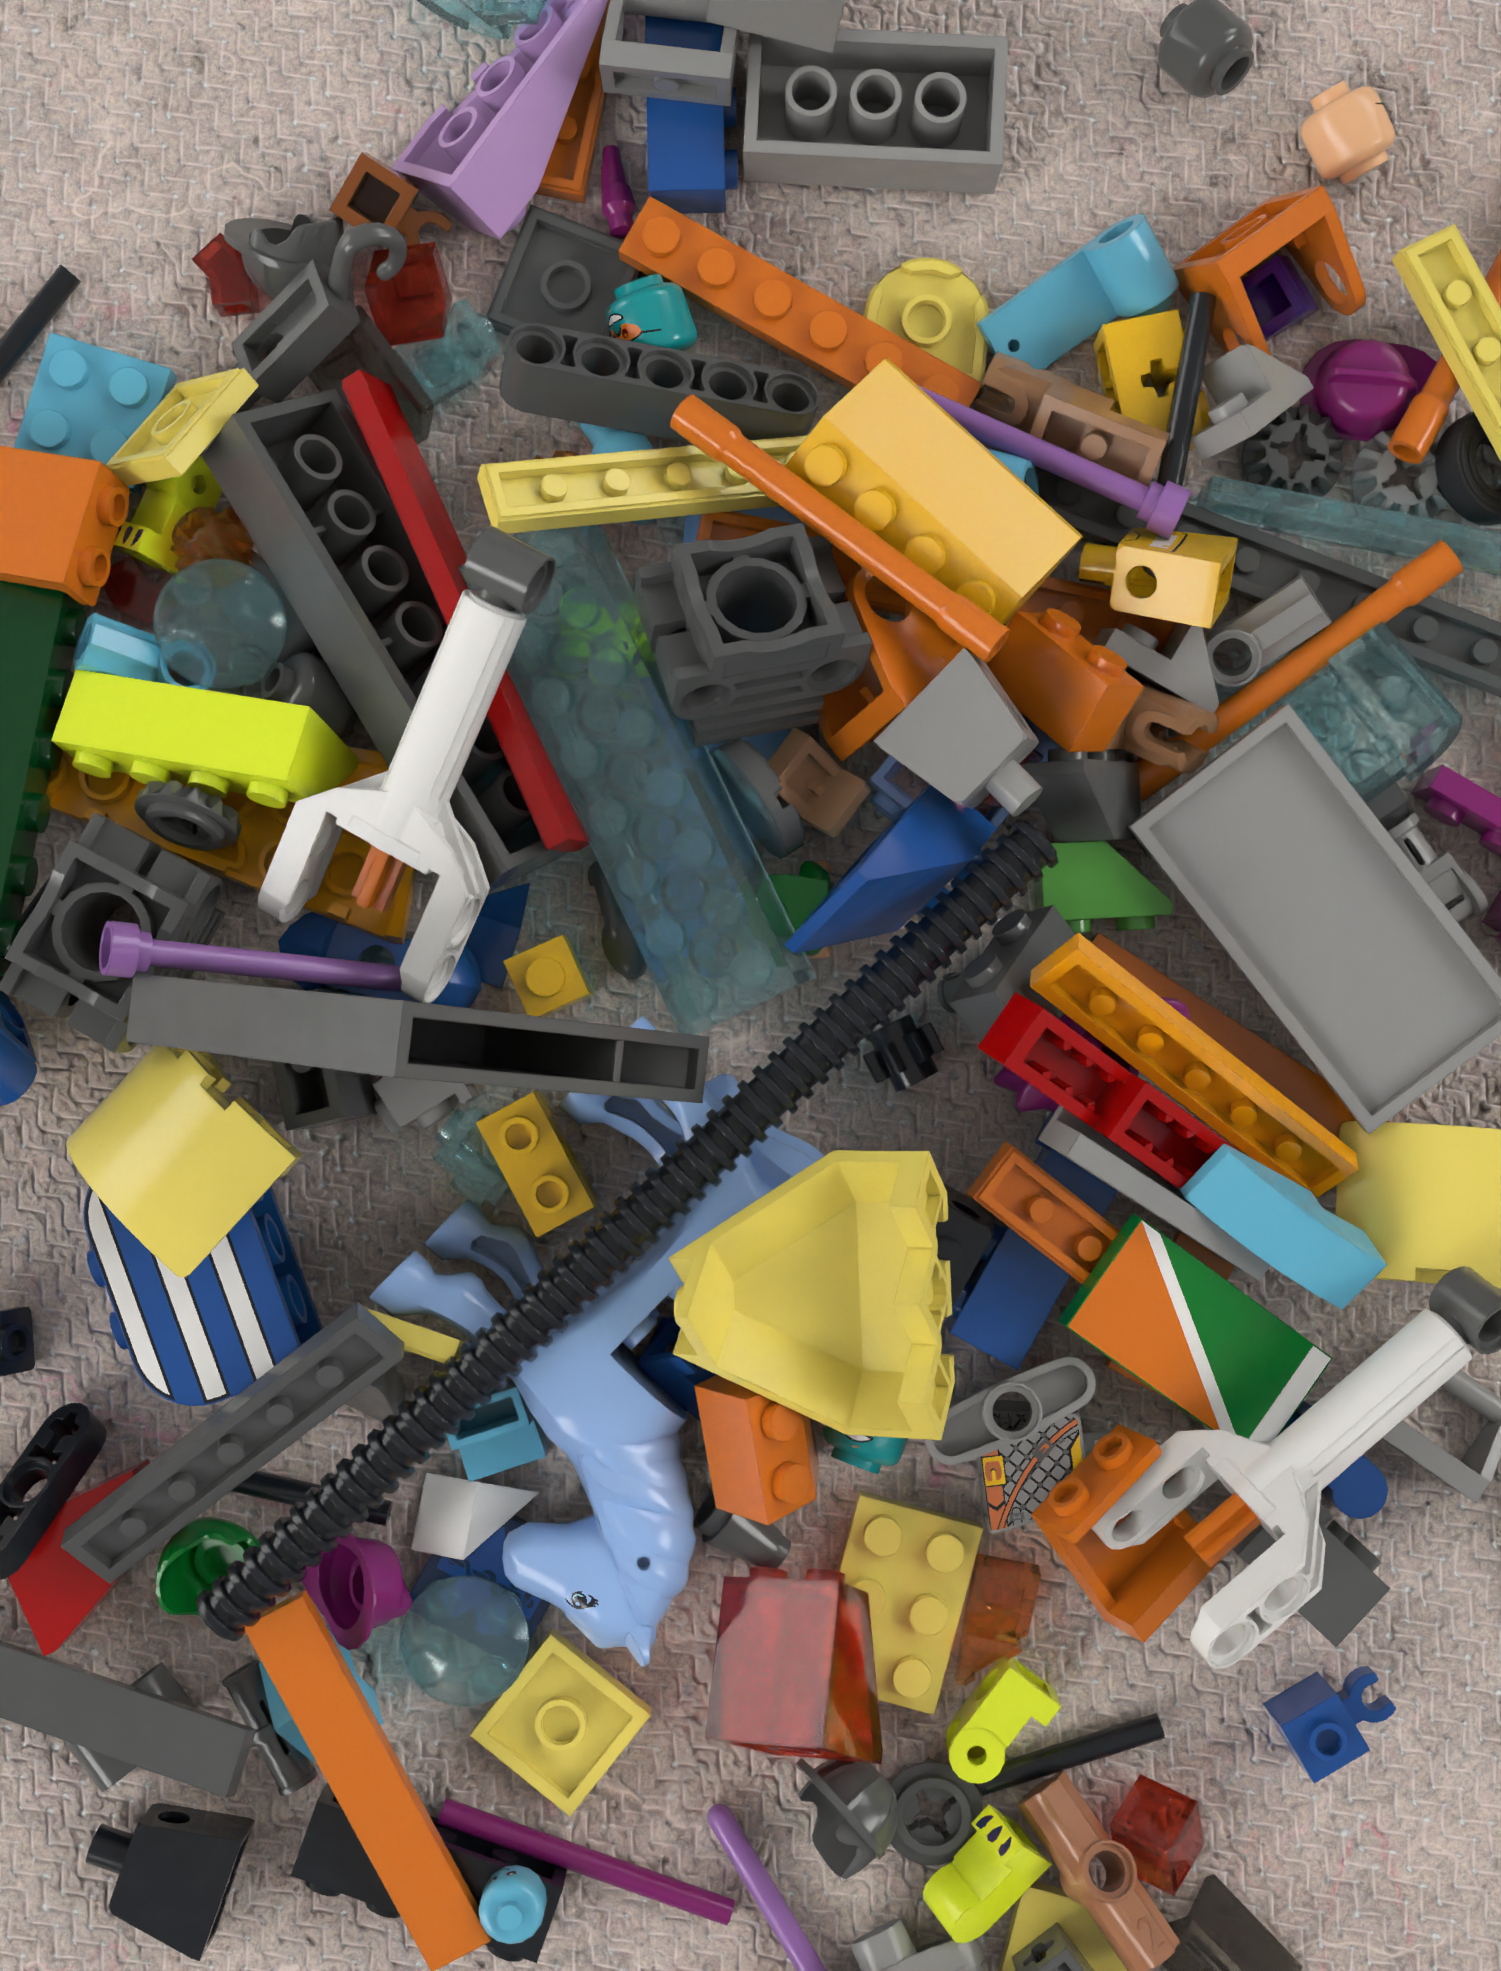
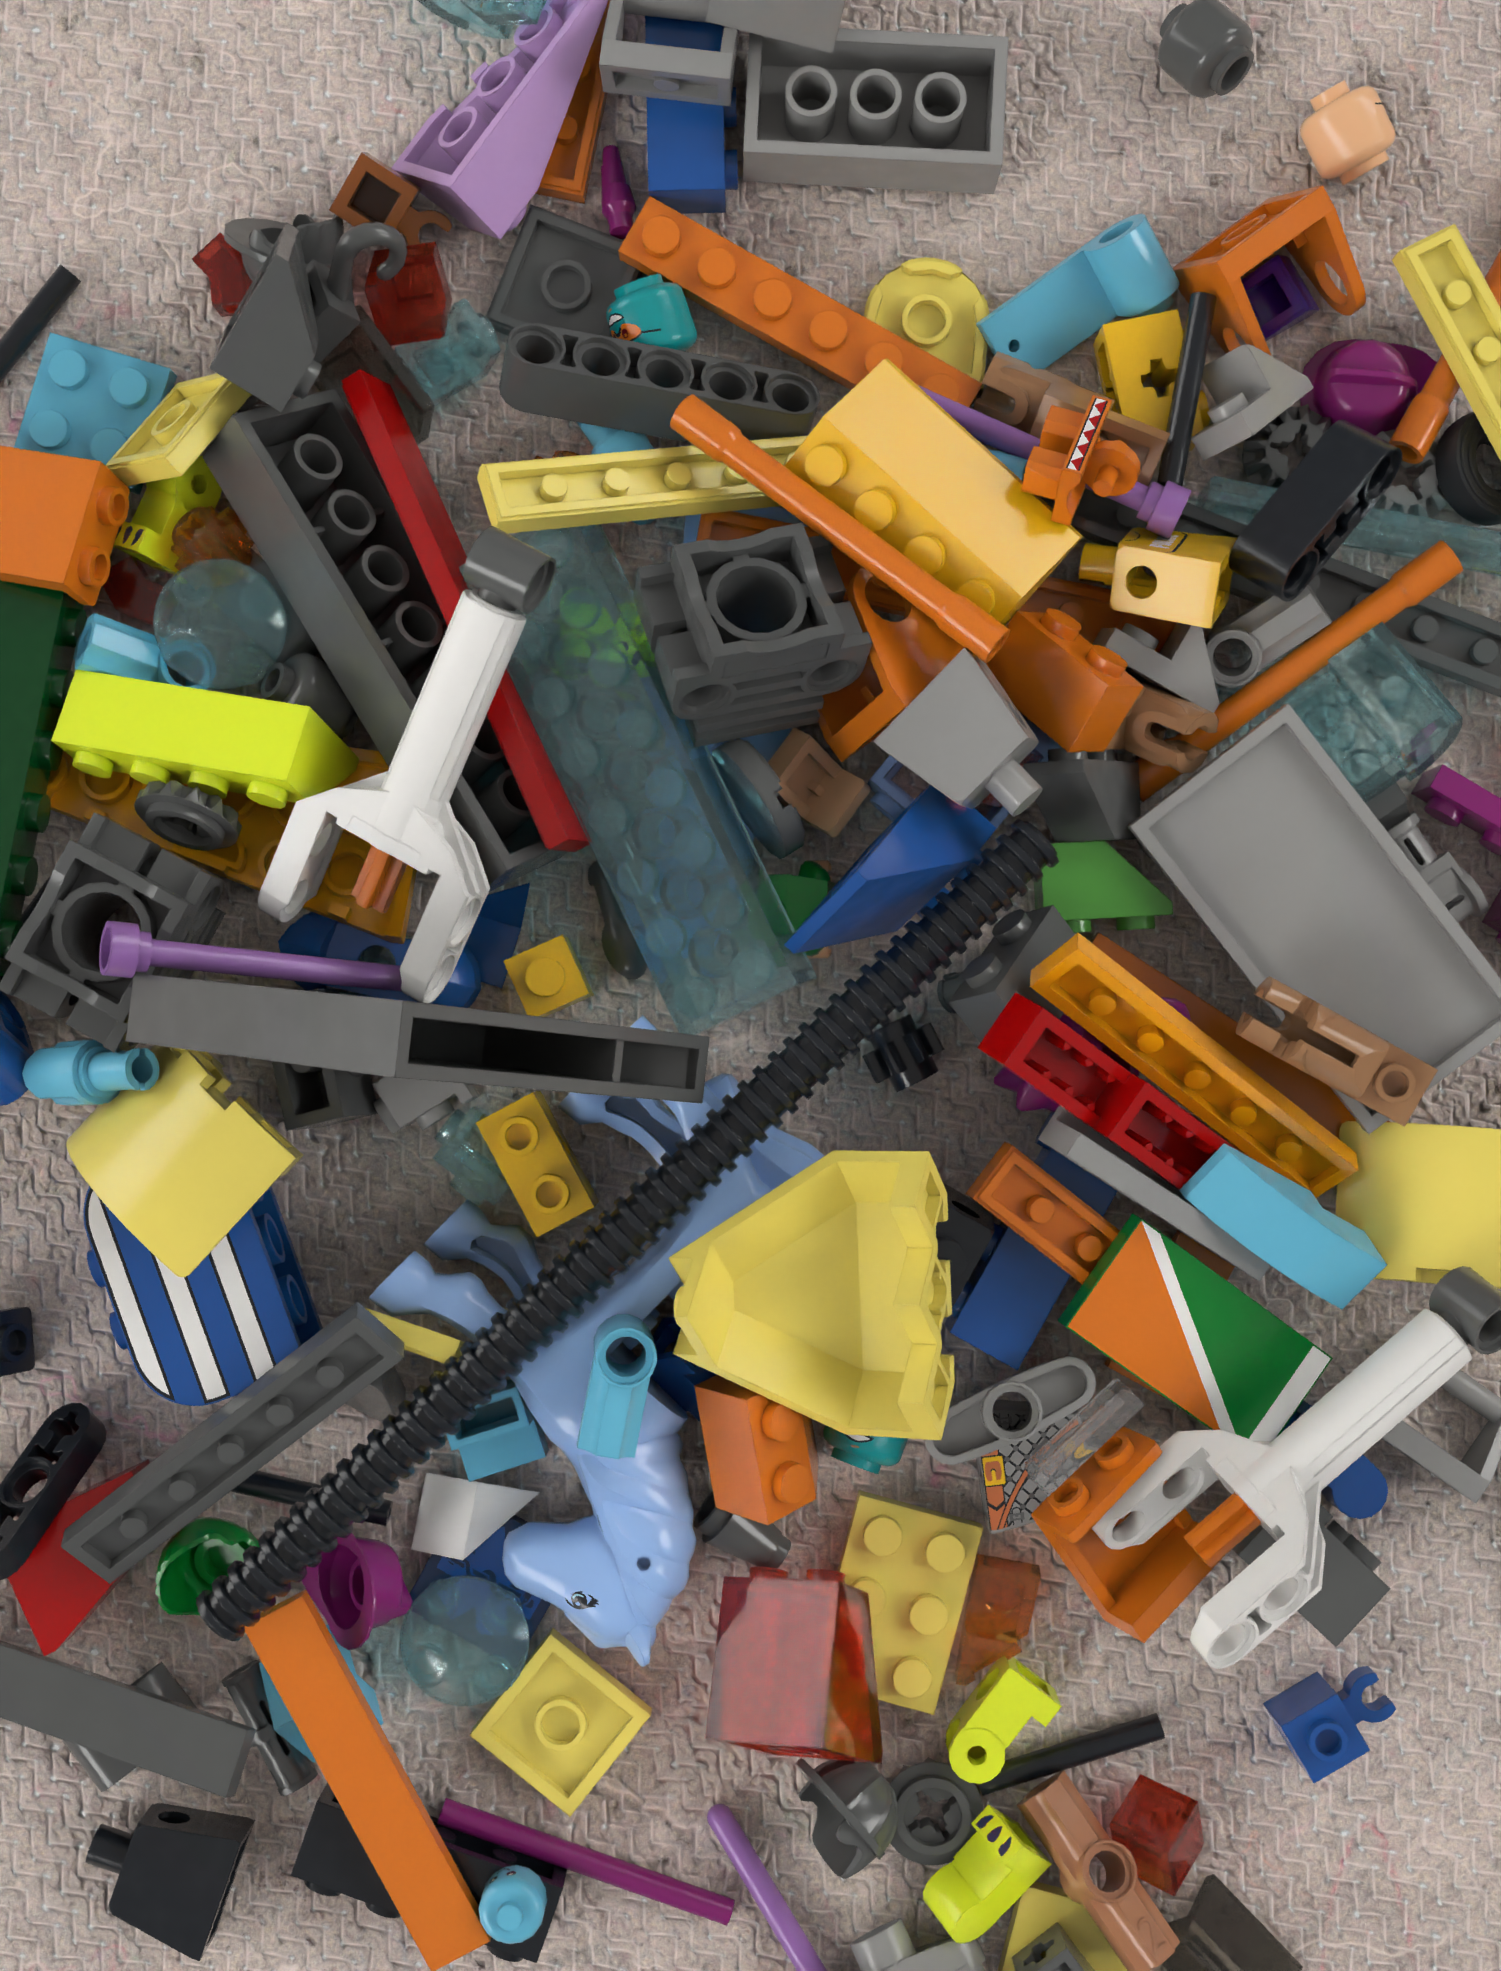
none -> medium azure arm [22,1039,160,1106]
none -> dark grey slope [210,222,322,412]
none -> medium azure piece [577,1314,657,1459]
none -> orange hips [1021,395,1141,526]
none -> clear tile [1024,1378,1145,1497]
none -> black beam [1229,419,1402,602]
none -> medium nougat plate [1236,976,1438,1127]

